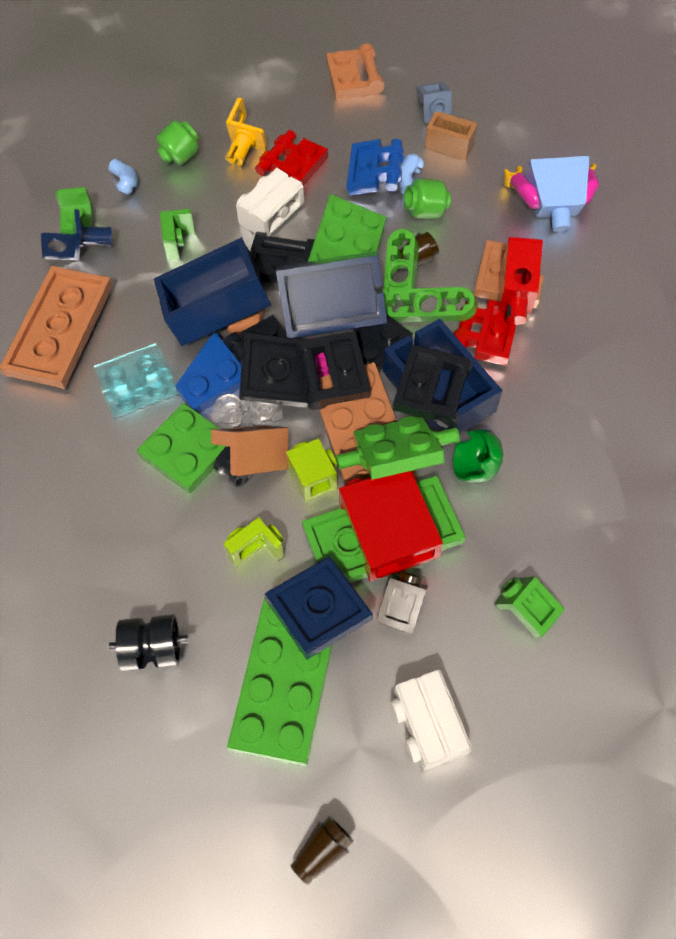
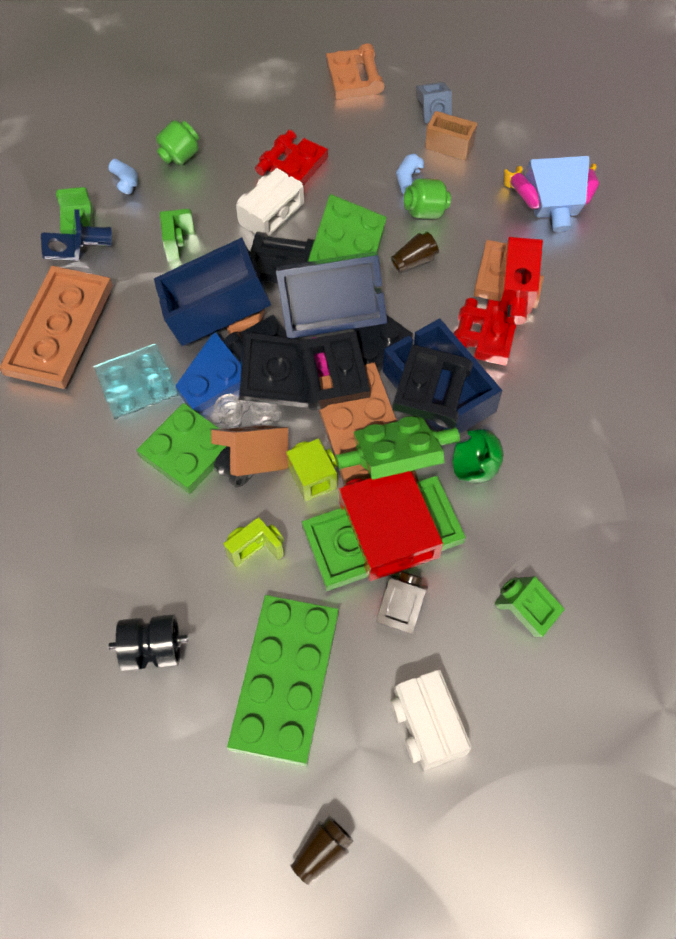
yellow bracket [226,97,267,167] -> none
dark blue plate [264,556,373,660] -> none
blue plate [346,139,404,196] -> none
bright green beam [383,229,478,322] -> none

